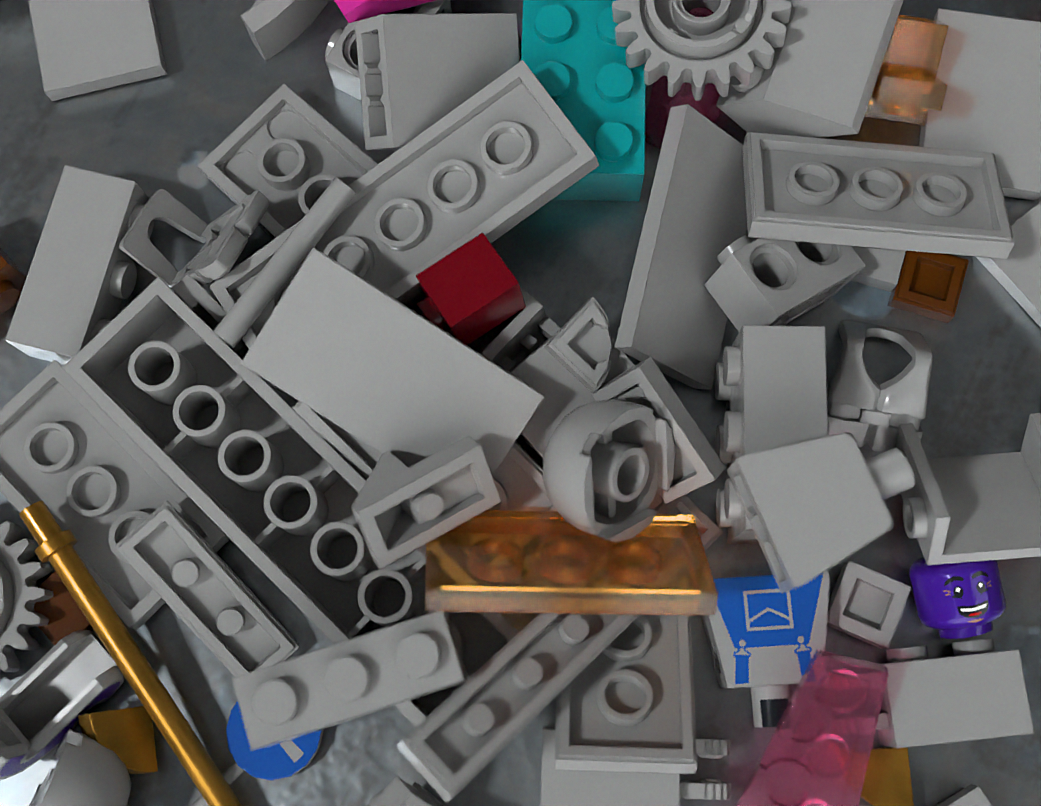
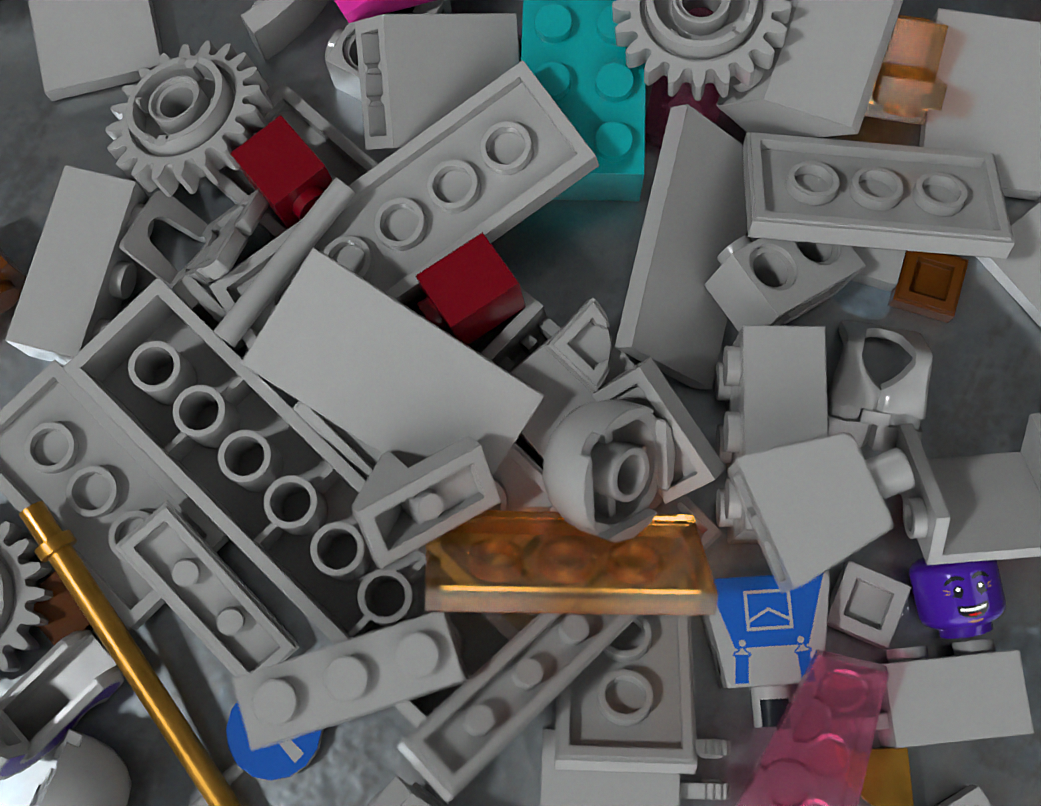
pearl gold tile [78,706,158,774] -> none
none -> light grey gear [106,41,273,197]
none -> dark red brick [230,115,333,229]

